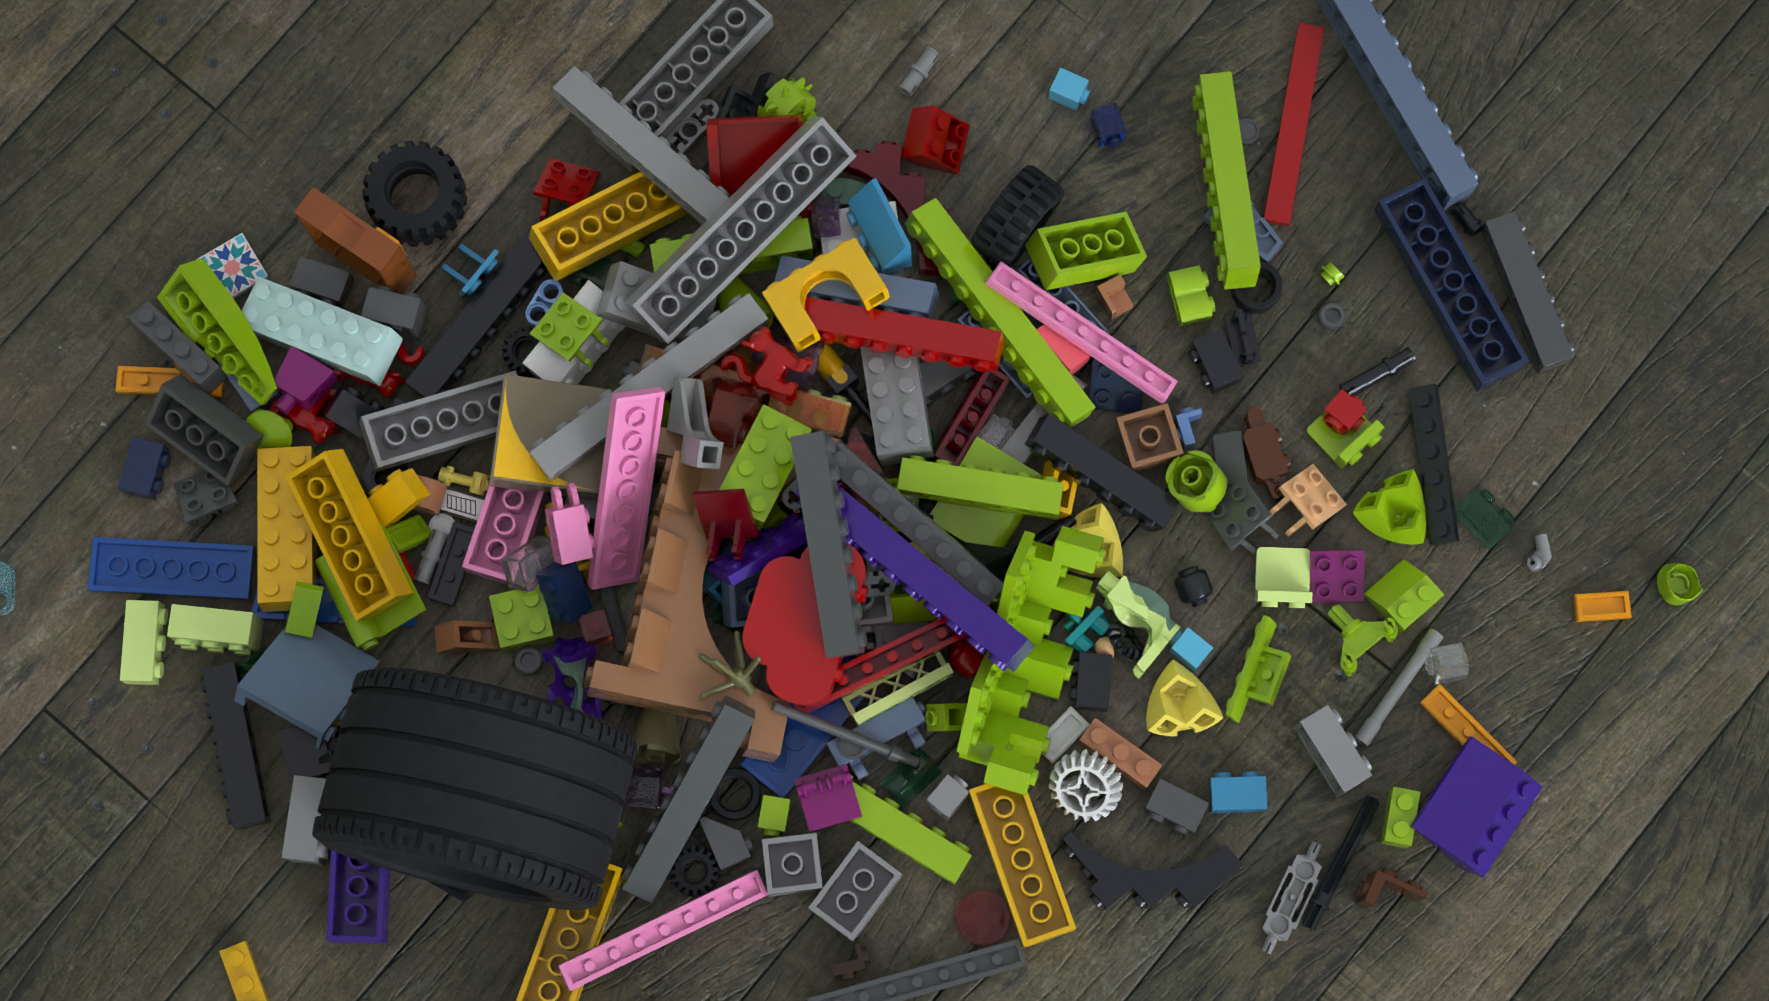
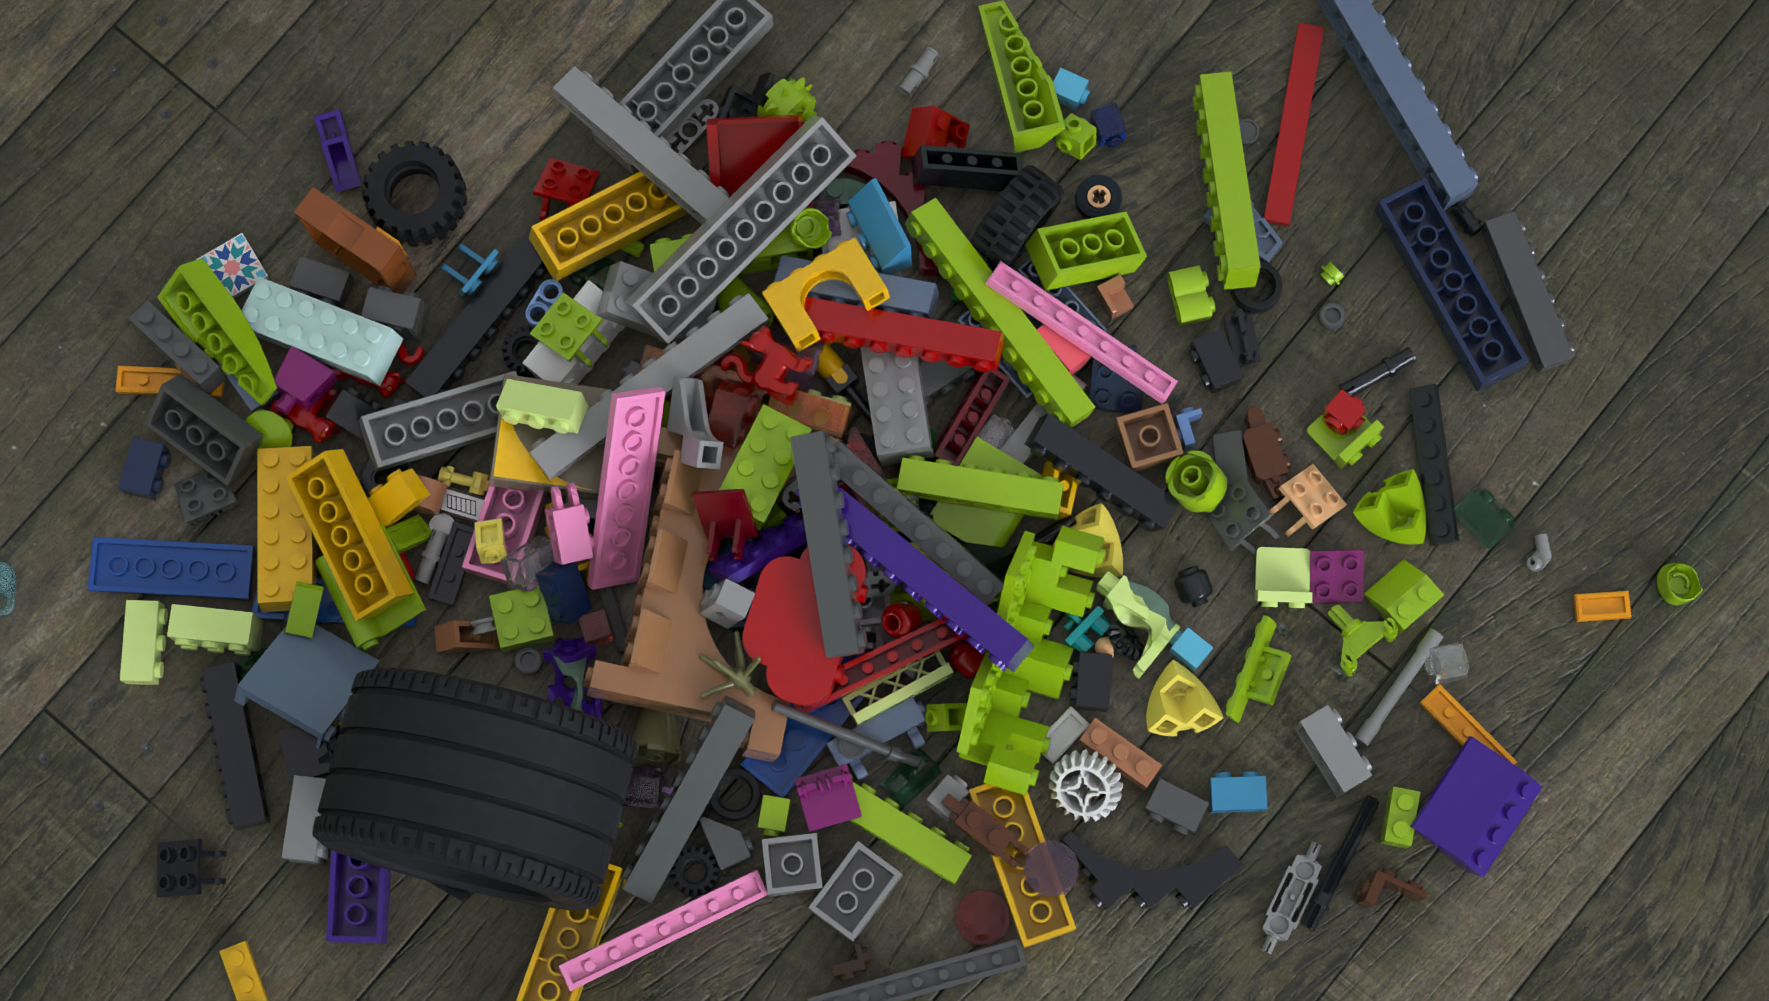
none -> black plate [157,839,227,898]
none -> dark purple slope [314,109,362,193]
none -> light grey bush [470,617,496,635]
none -> light yellow bracket [475,518,508,564]
none -> yellowish green brick [496,379,589,434]
none -> light grey brick [699,579,755,629]
none -> lime hair [790,208,832,249]
none -> red head [881,600,922,638]
none -> black brick [911,145,1023,191]
none -> reddish brown hinge [941,794,1029,869]
none -> lime wedge [978,0,1065,153]
none -> tile [1024,841,1079,897]
none -> lime brick [1055,113,1096,161]
none -> black bush [1075,175,1122,219]

